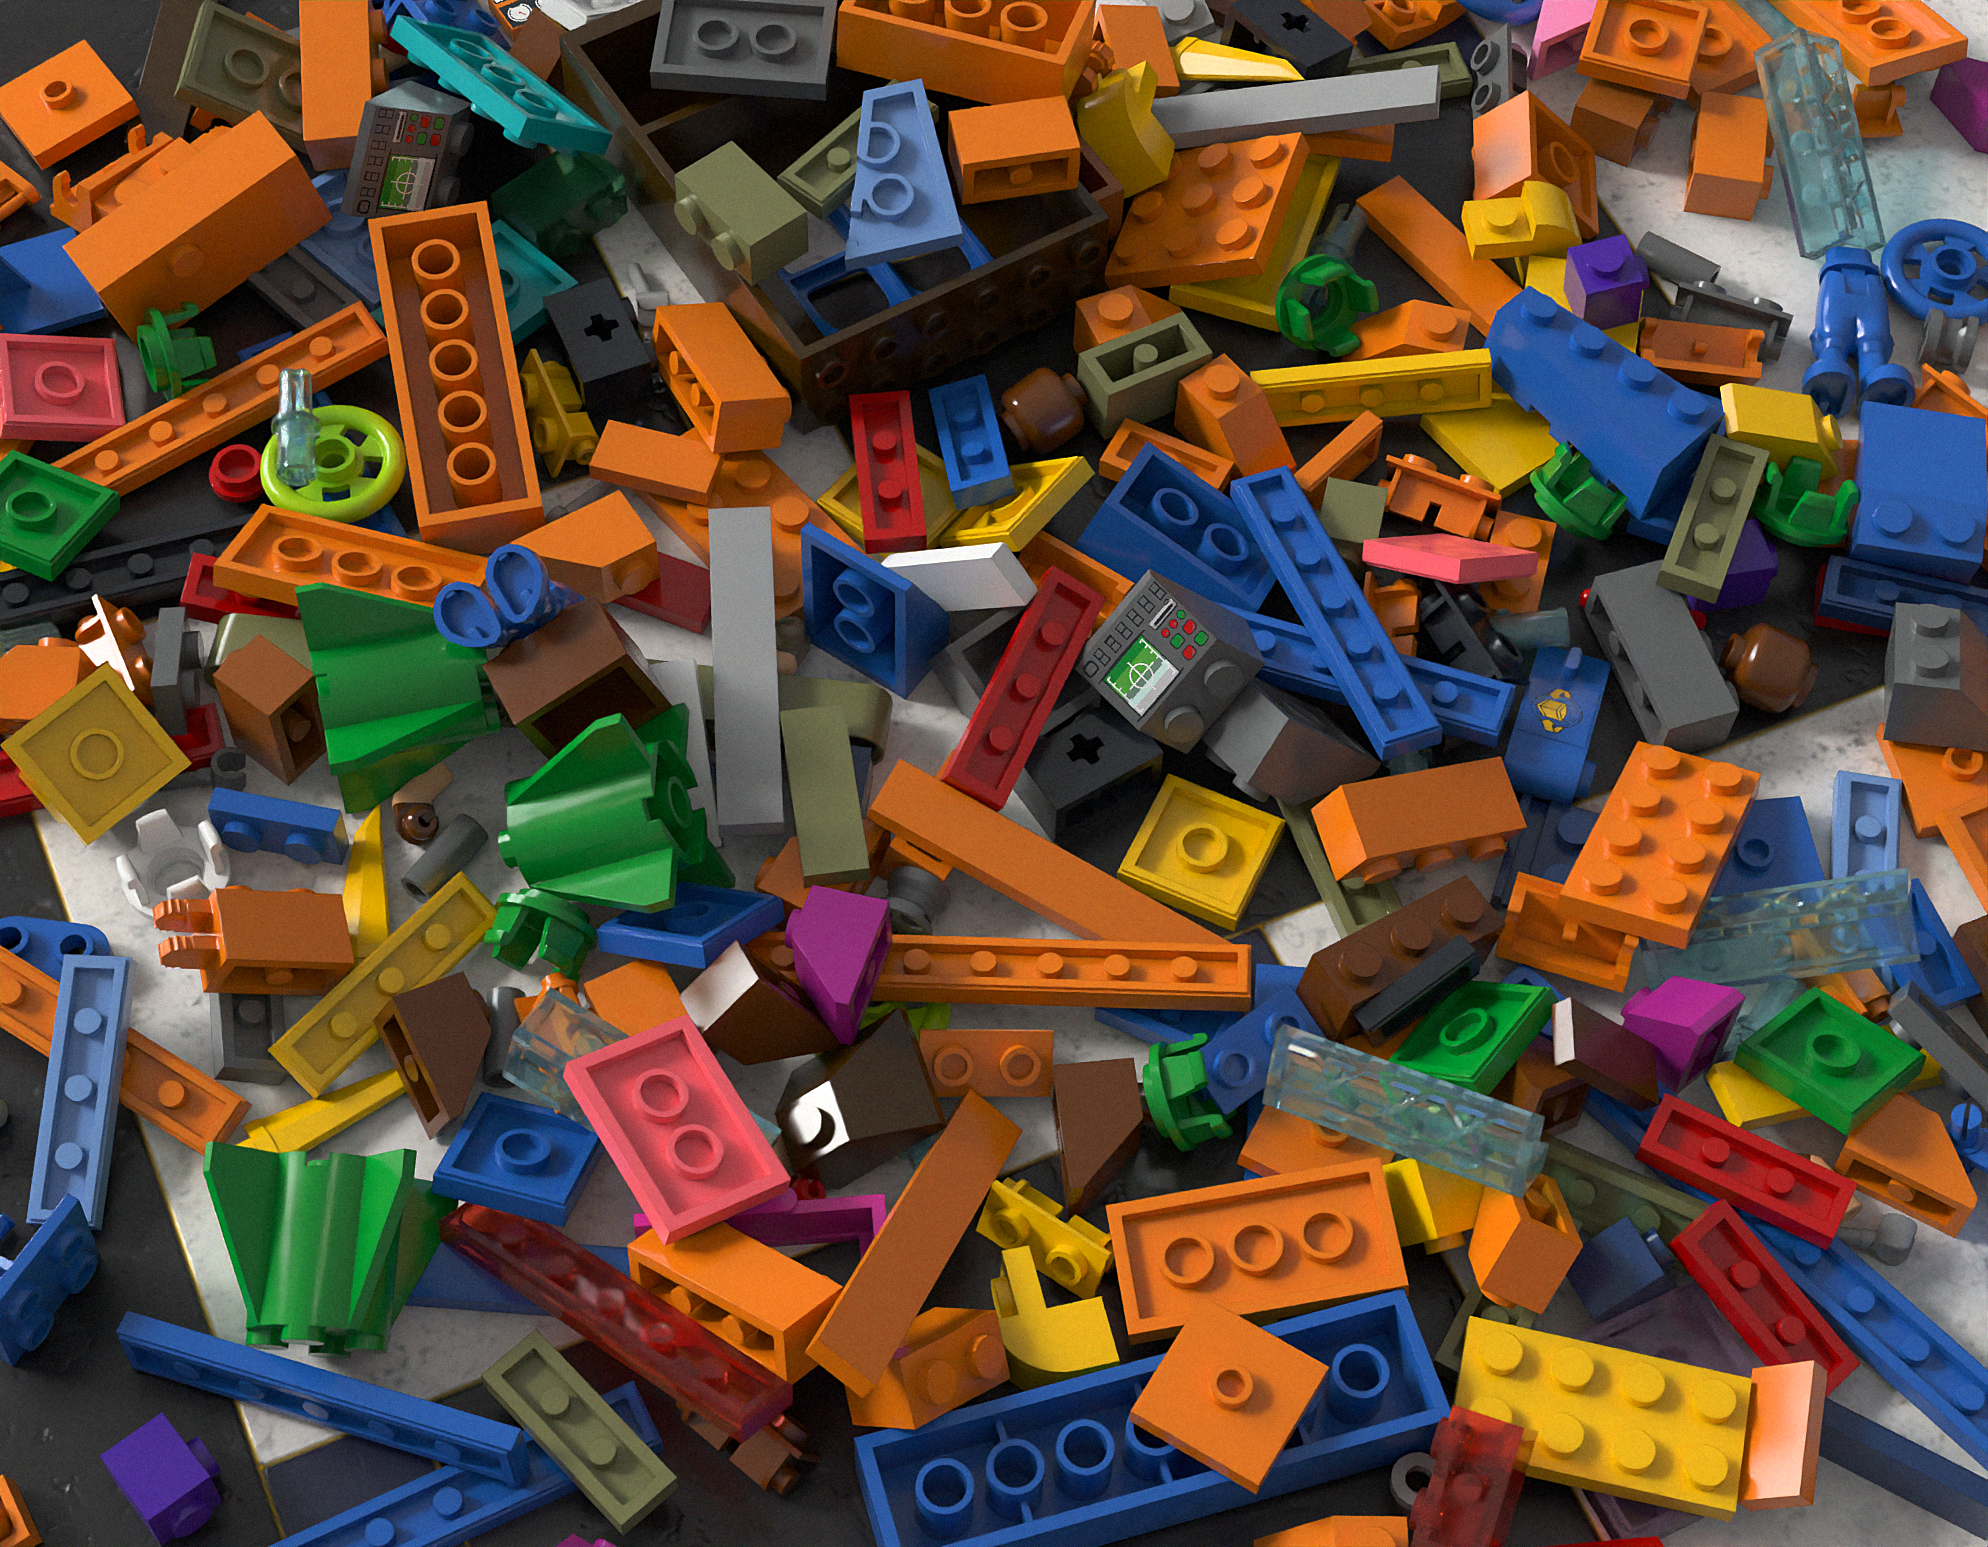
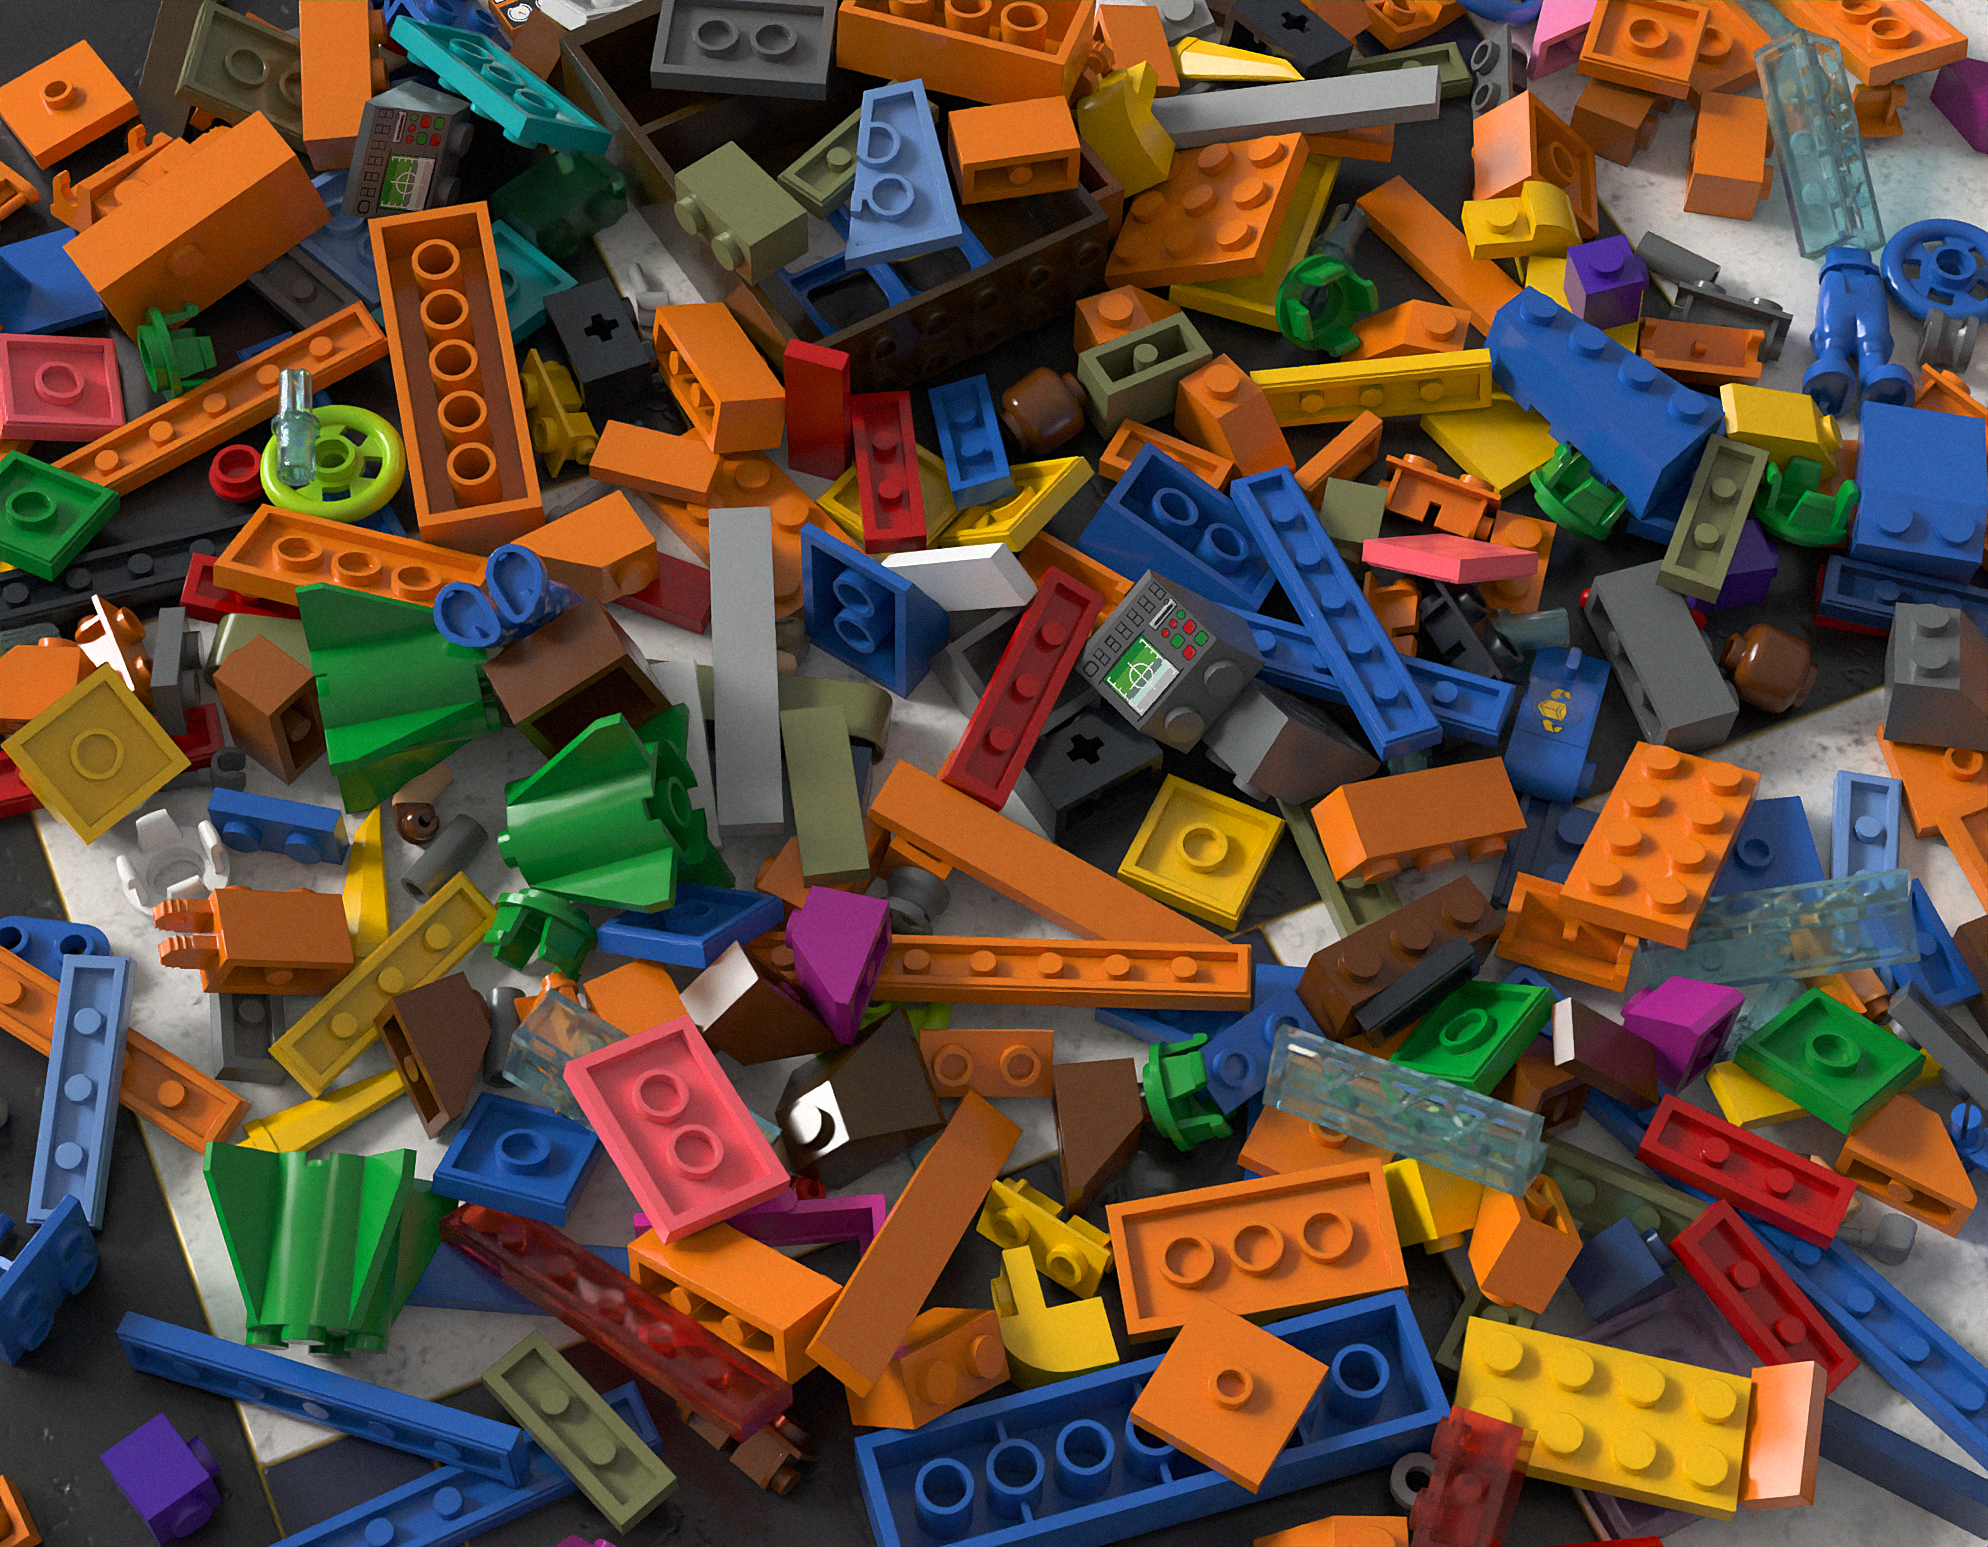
none -> red tile [783,339,852,481]

